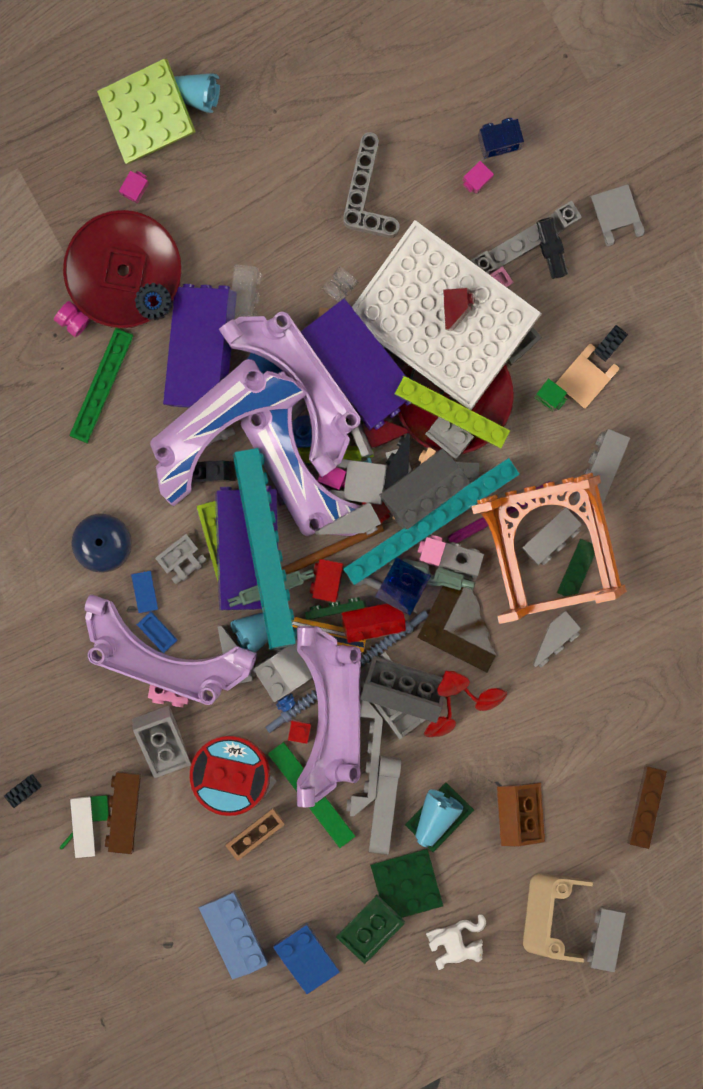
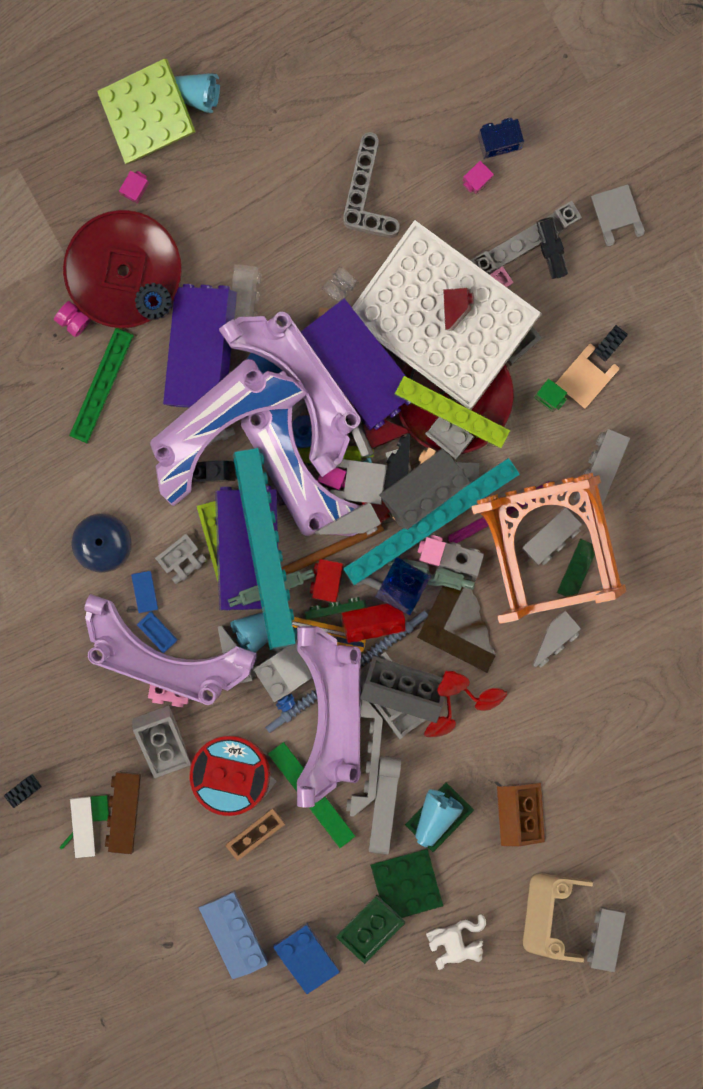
red brick [288,720,311,744] -> none
reddish brown brick [627,766,667,849] -> none

